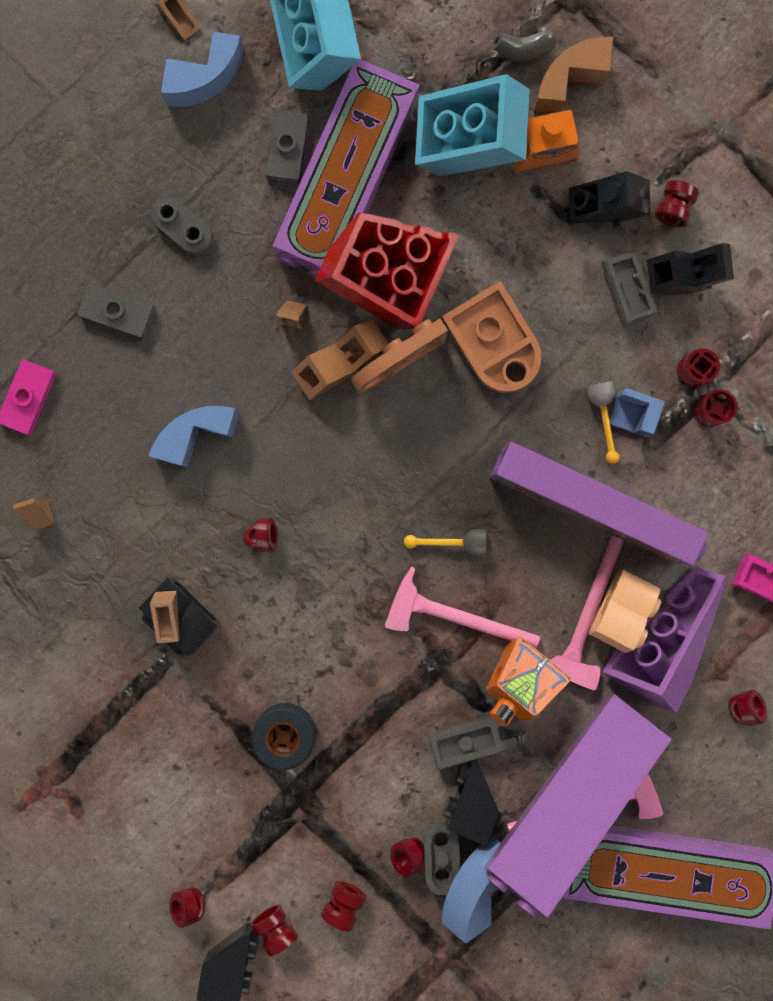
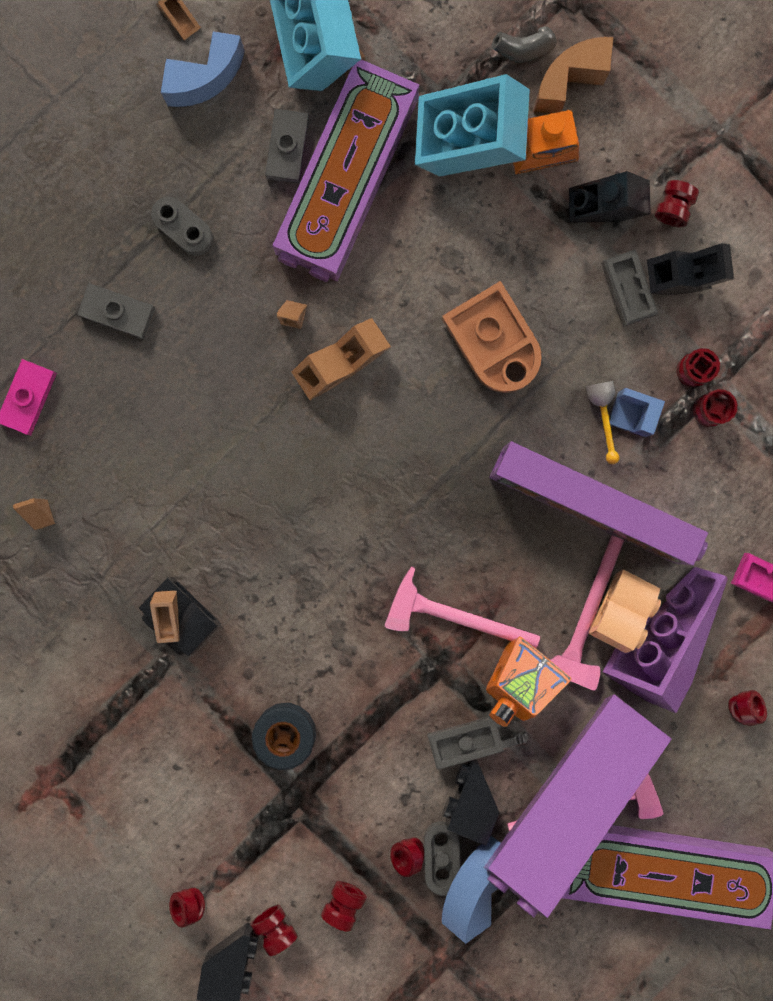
medium blue brick [148,406,240,468] -> none
dark red tile [243,517,278,552] -> none
red wedge [315,212,459,330] -> none
nougat plate [351,319,448,393] -> none
hinge [404,529,486,556] -> none

